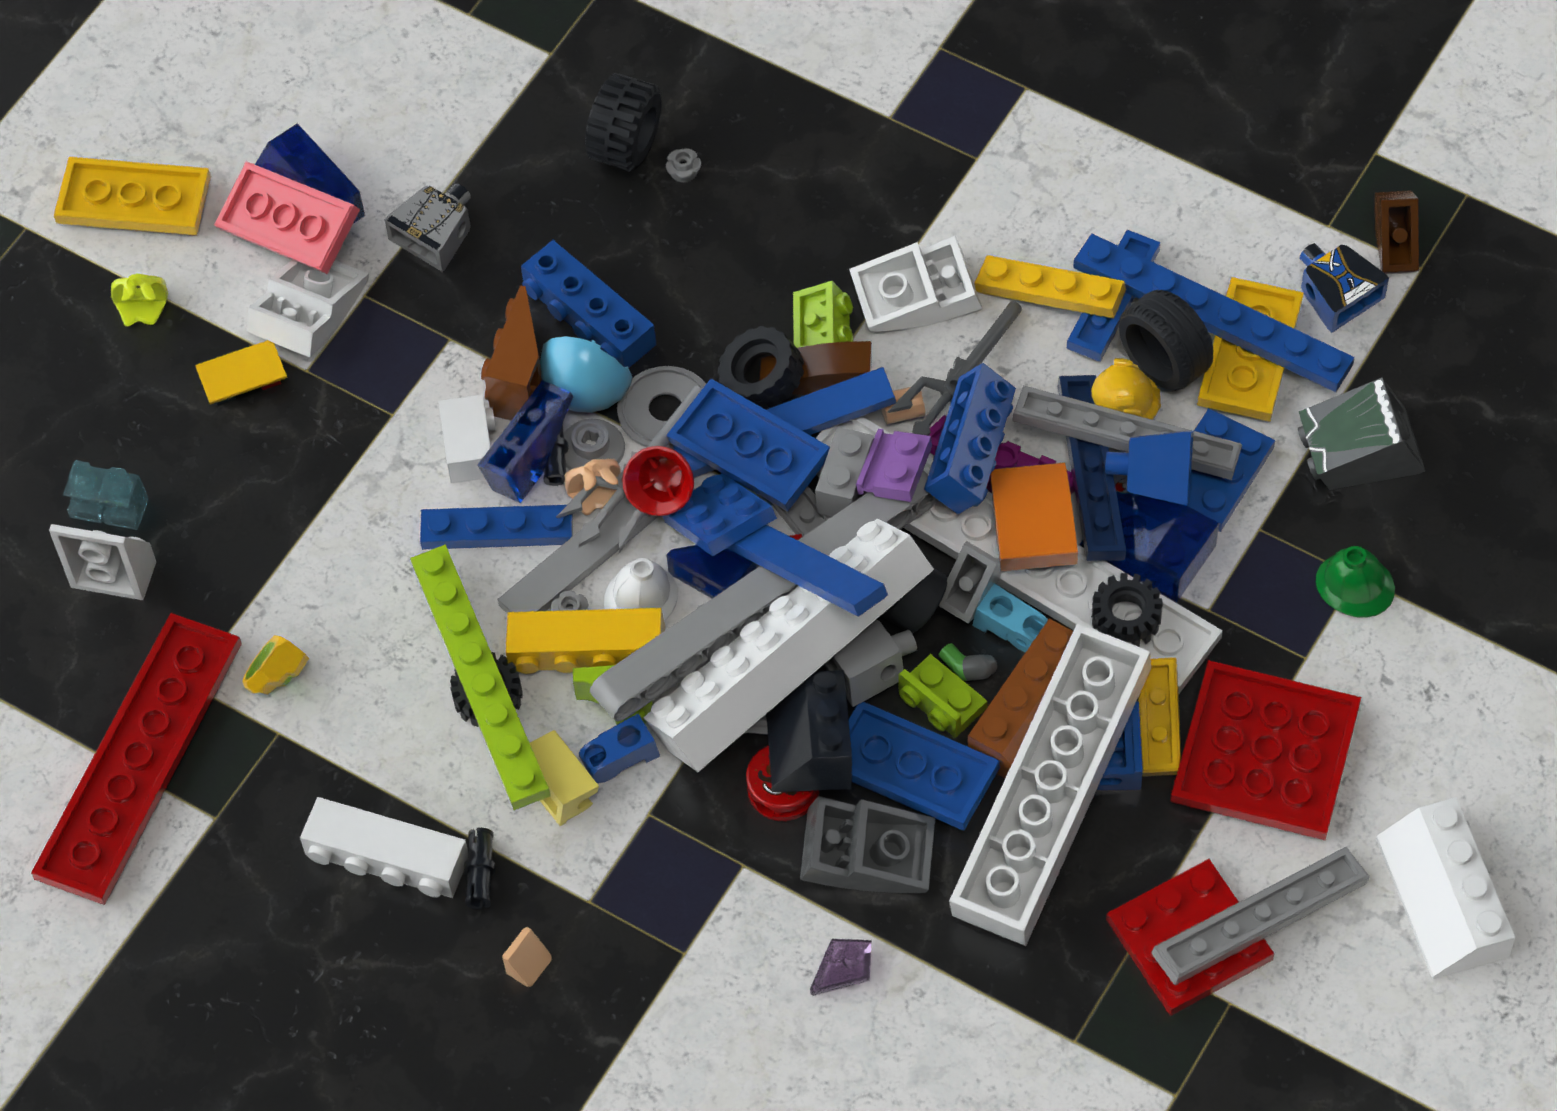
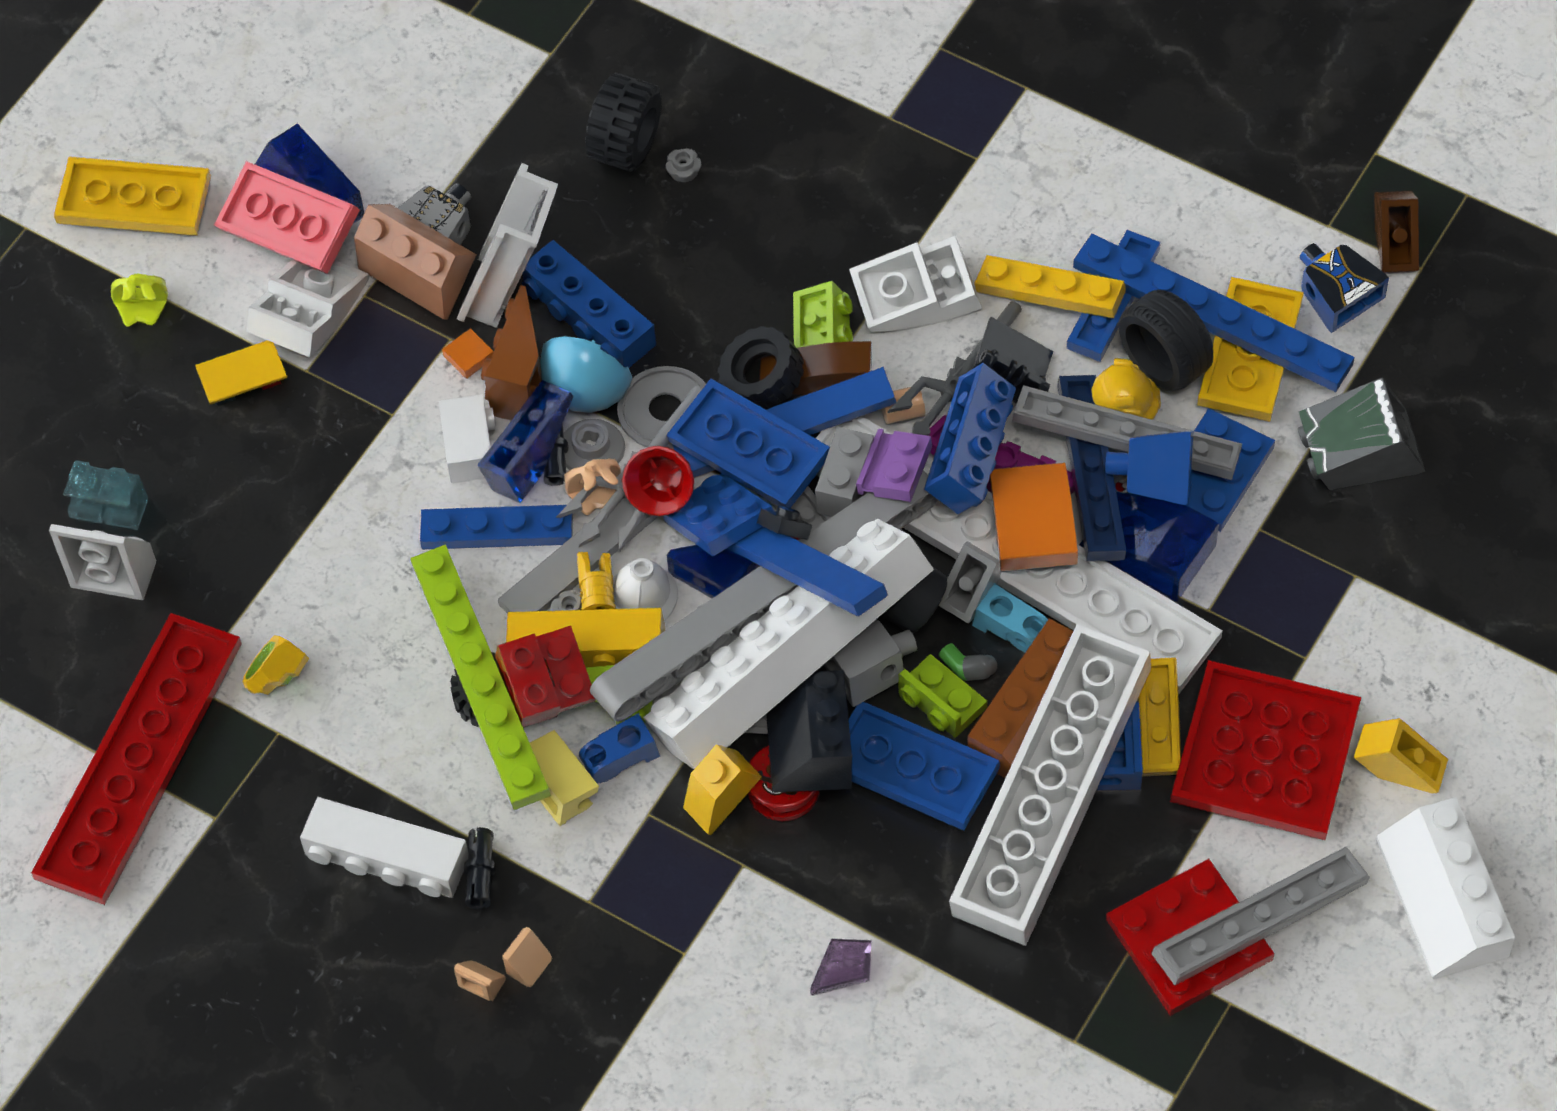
dark grey slope [800,796,935,893] -> none
black tyre [1091,573,1163,647] -> none
green hat [1316,546,1395,617] -> none
none -> nougat slope [354,204,476,320]
none -> orange tile [442,328,494,379]
none -> light nougat slope [454,961,506,1001]
none -> white piece [457,163,558,328]
none -> red brick [495,626,596,728]
none -> yellow hinge [577,552,616,610]
none -> yellow slope [683,744,762,835]
none -> black plate [757,506,813,540]
none -> black hinge [972,317,1053,404]
none -> yellow slope [1354,718,1448,794]

